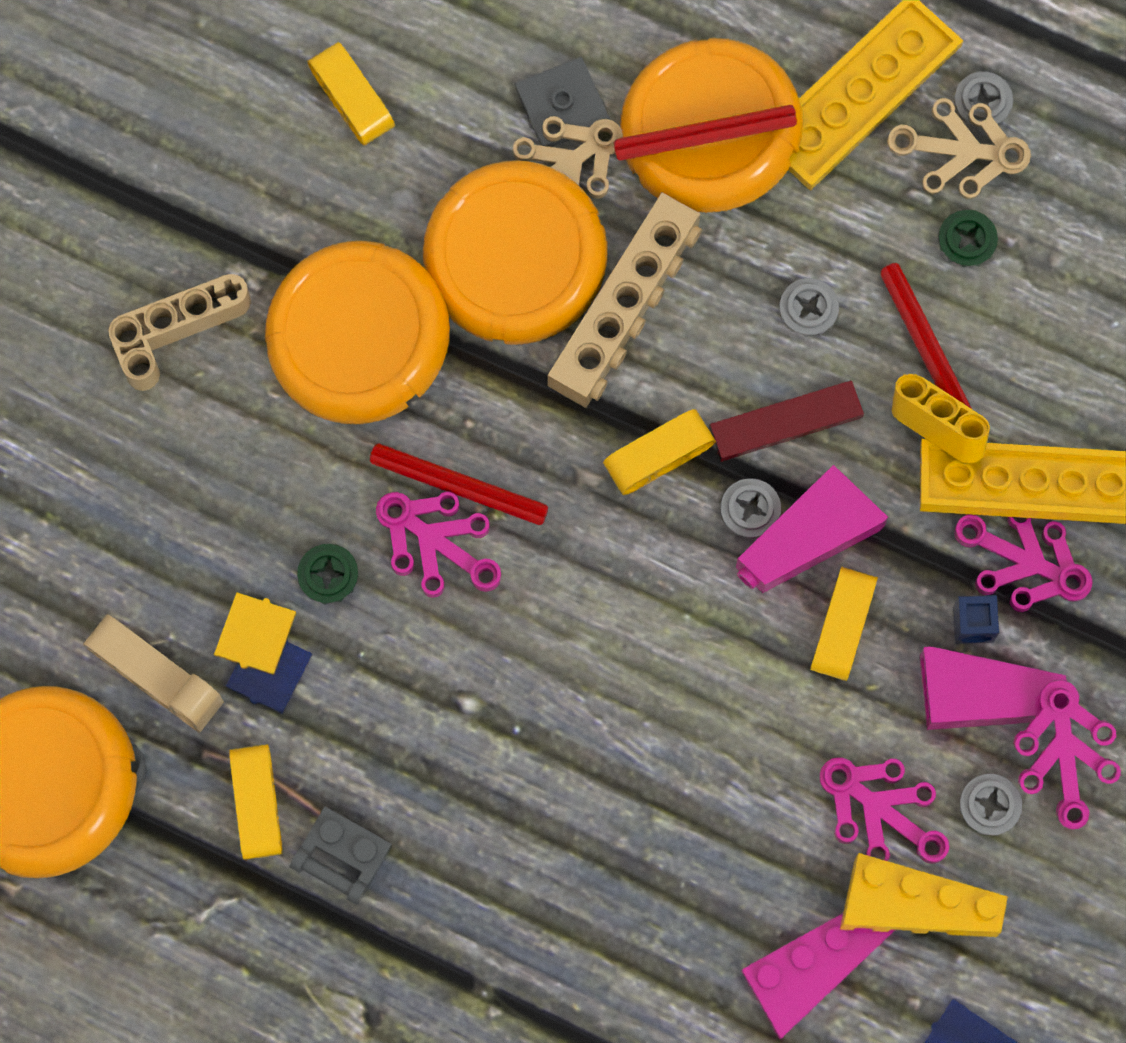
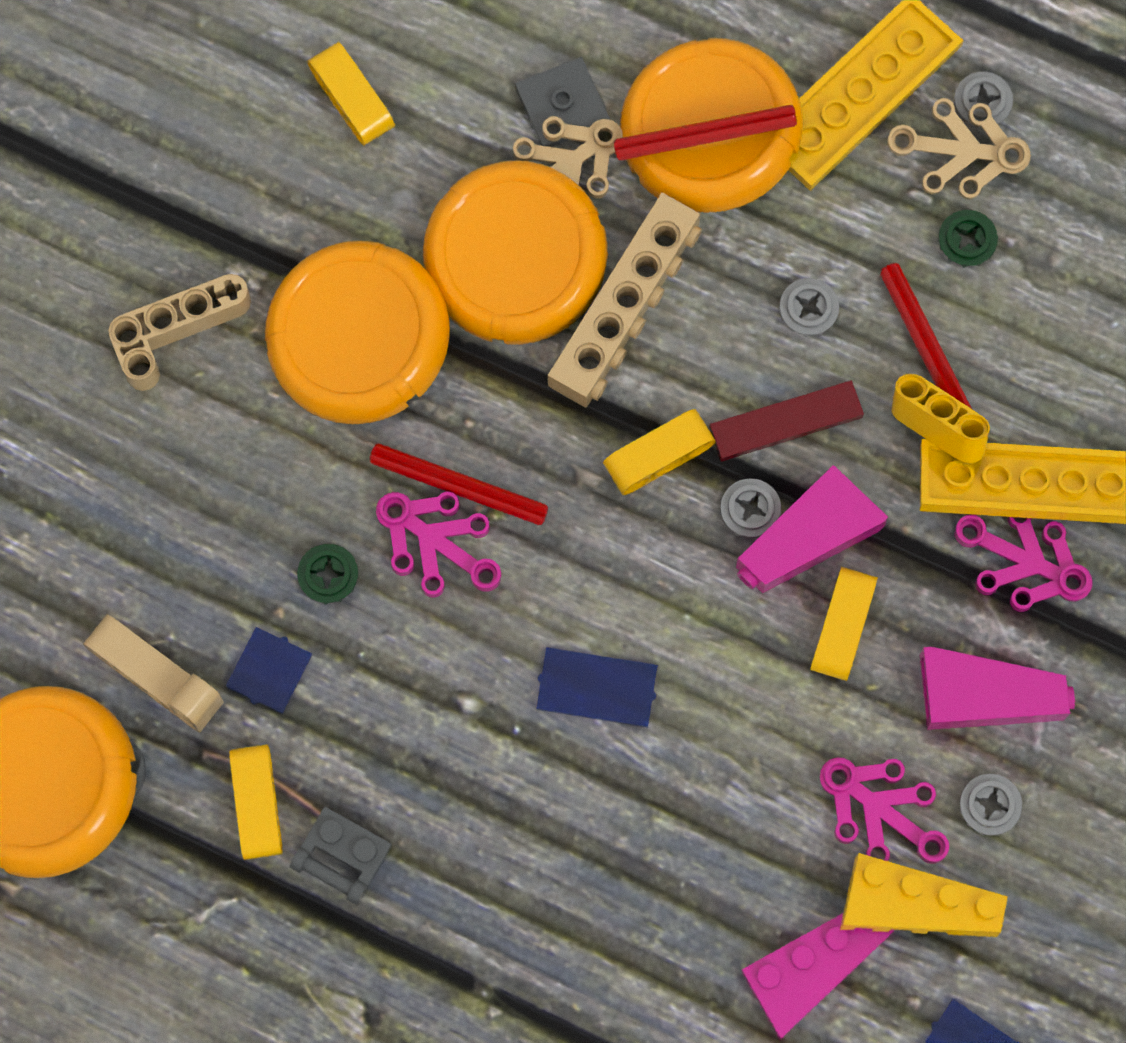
yellow piece [214,592,296,675] -> none
dark blue brick [953,595,999,644] -> none
dark pink plant [1013,680,1121,829] -> none
none -> clear blue piece [536,647,658,728]

